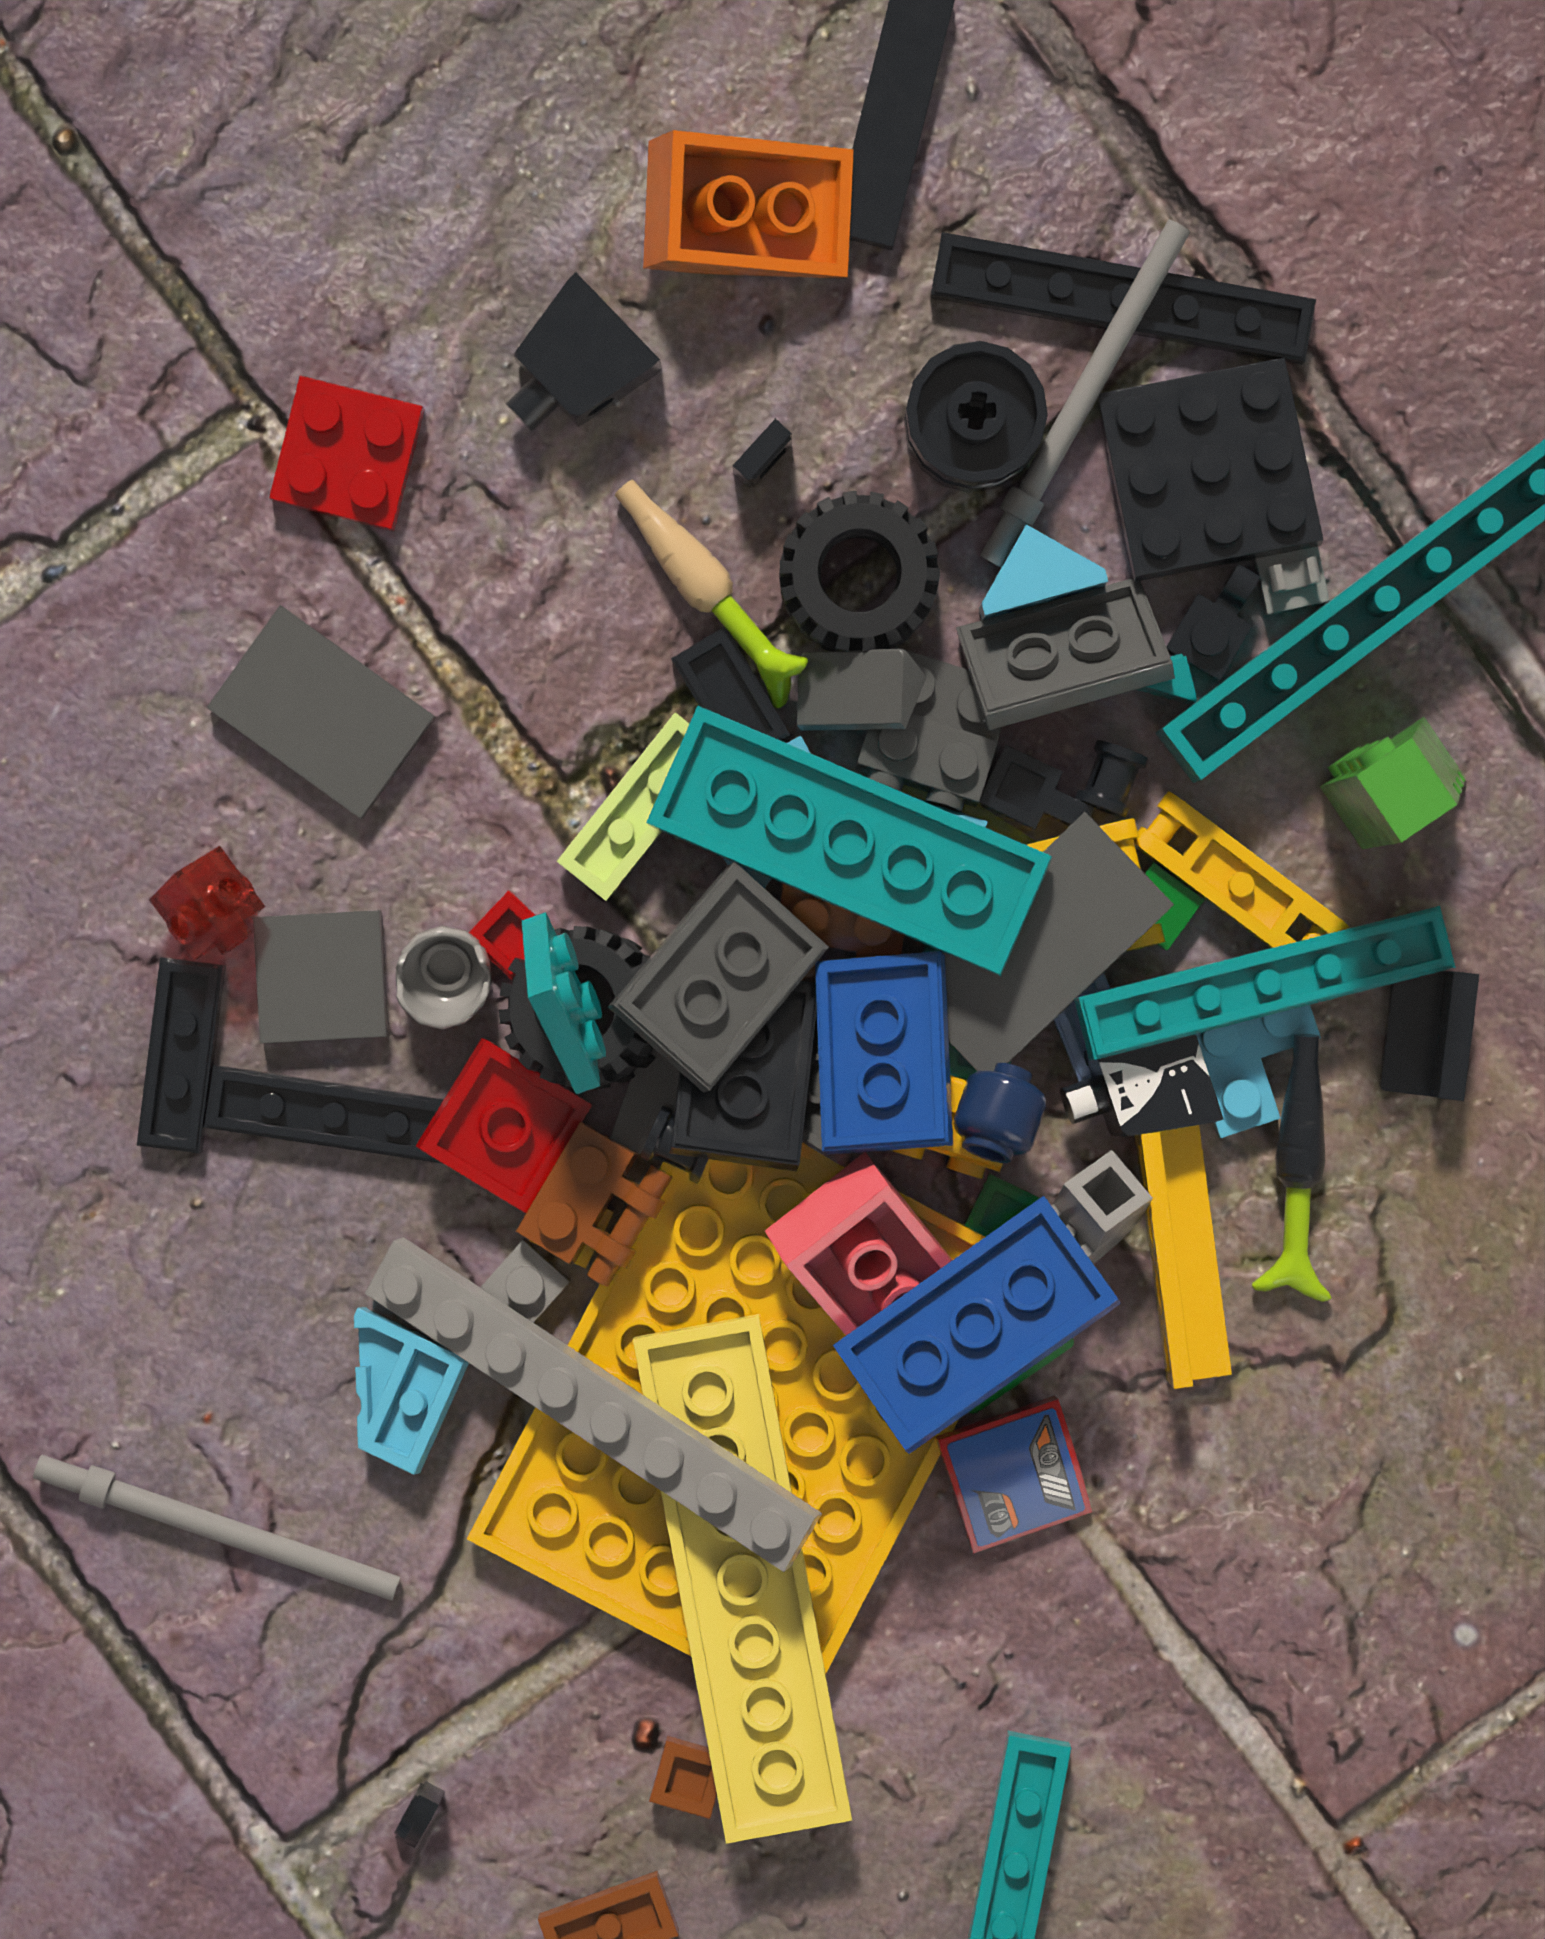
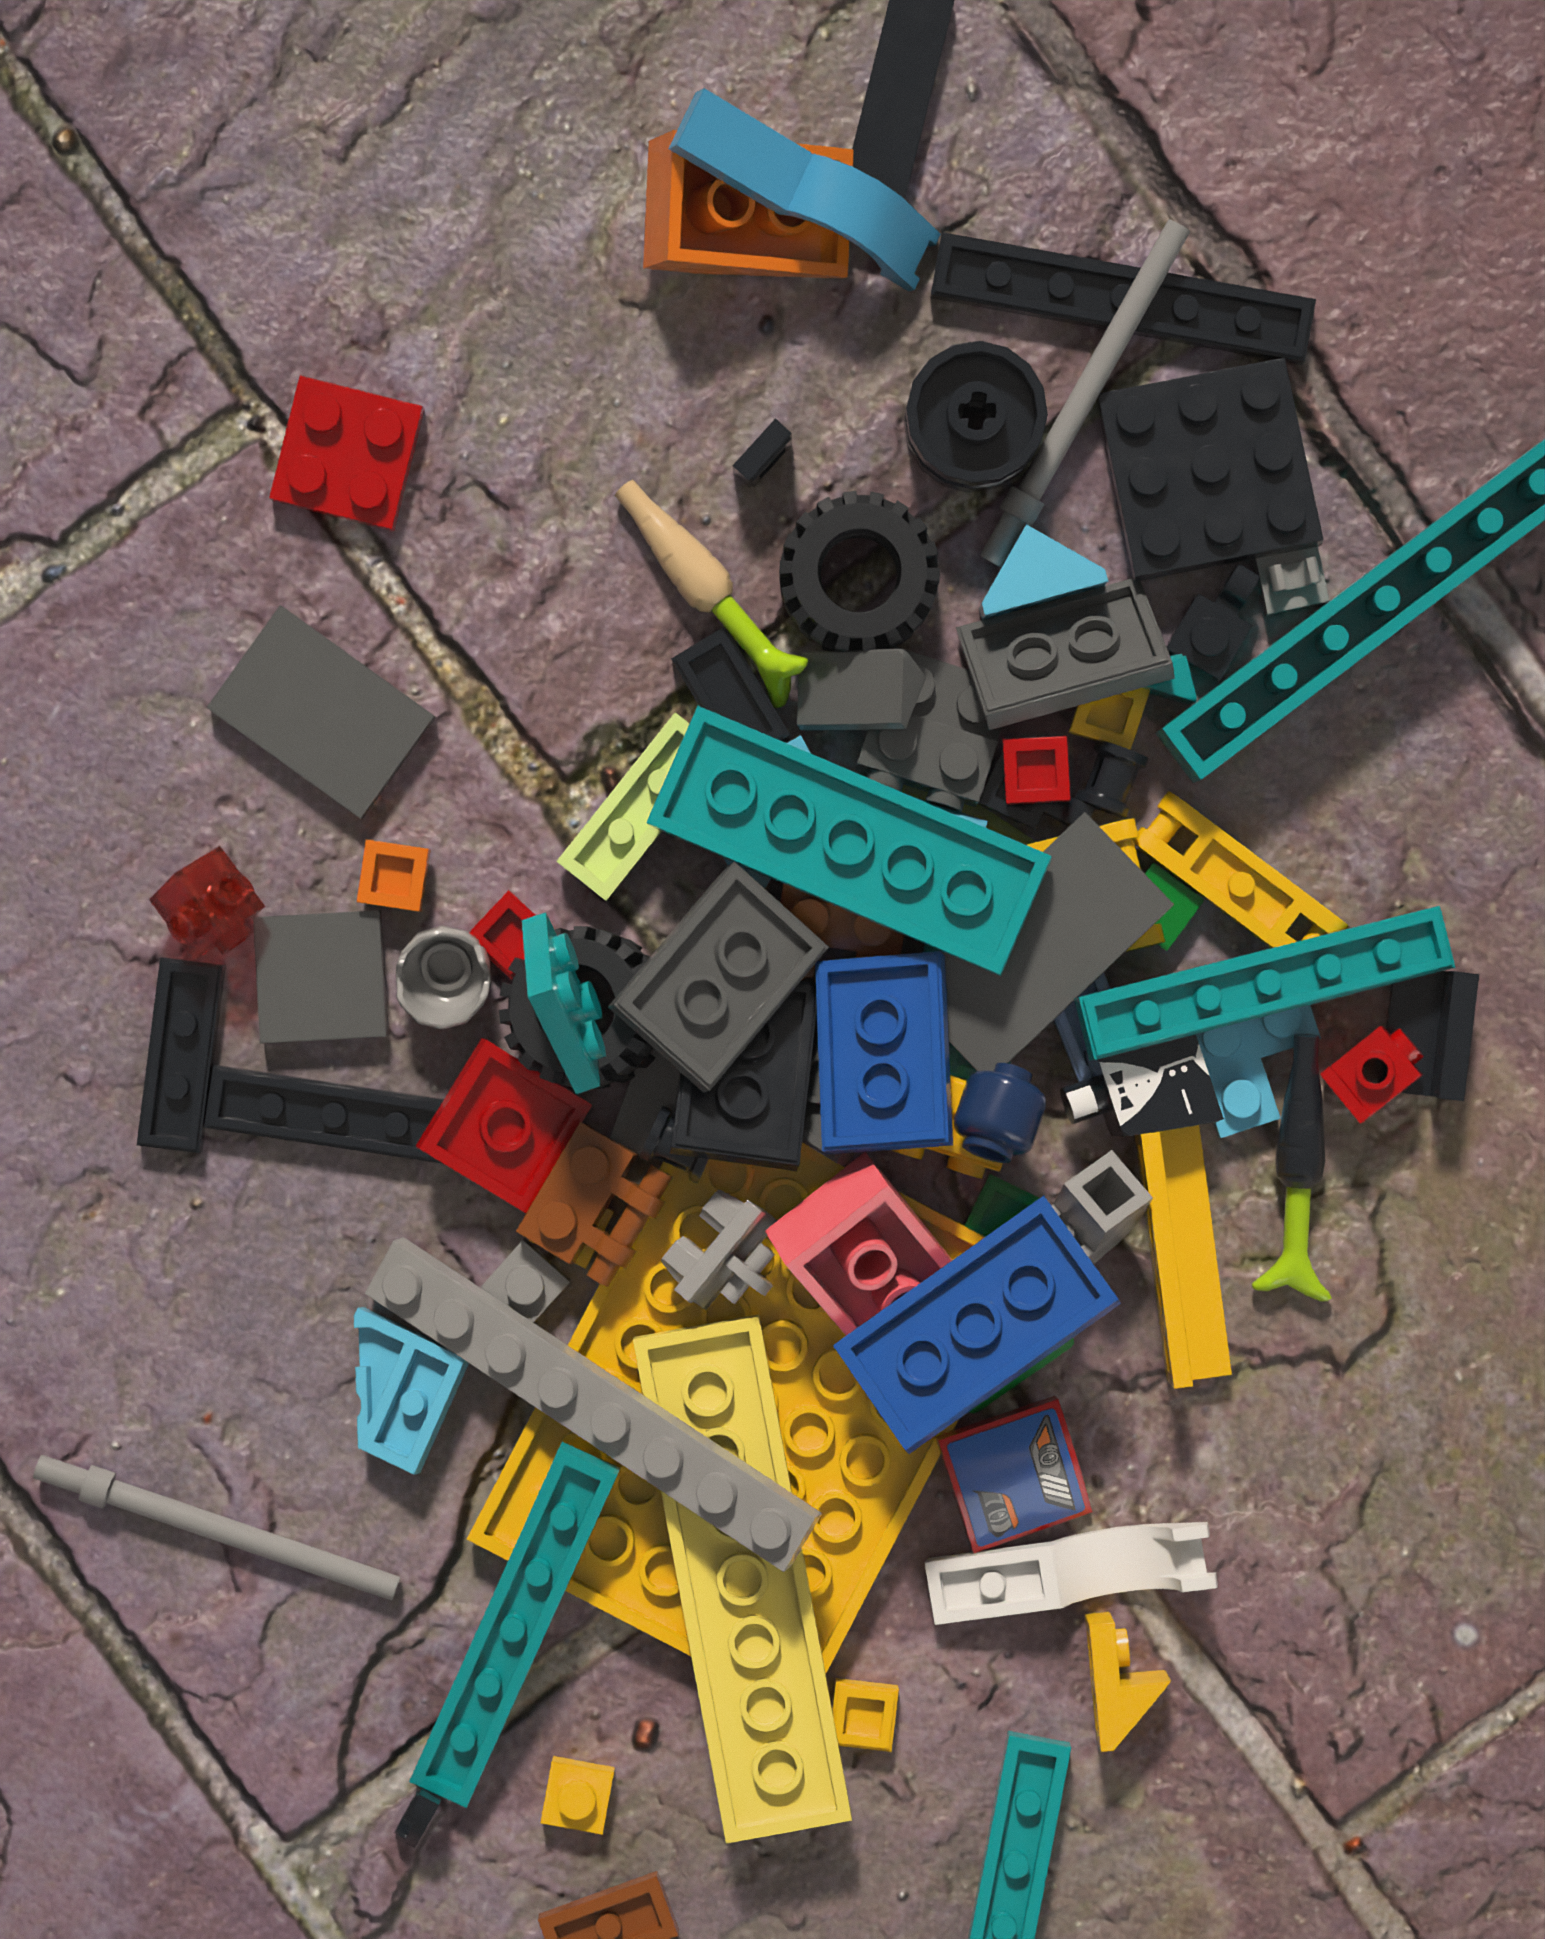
black torso [506,272,662,431] -> none
dark orange plate [649,1736,717,1819] -> none
bright green wedge [1320,717,1466,849] -> none
none -> orange plate [357,839,431,912]
none -> teal plate [409,1442,620,1808]
none -> yellow plate [540,1756,615,1835]
none -> light grey hips [661,1190,778,1310]
none -> dark azure piece [668,88,941,292]
none -> yellow tile [832,1678,899,1752]
none -> white piece [925,1522,1218,1625]
none -> red plate [1003,736,1070,805]
none -> yellow plate [1068,688,1150,750]
none -> yellow slope [1085,1612,1171,1752]
none -> red brick [1320,1026,1424,1124]

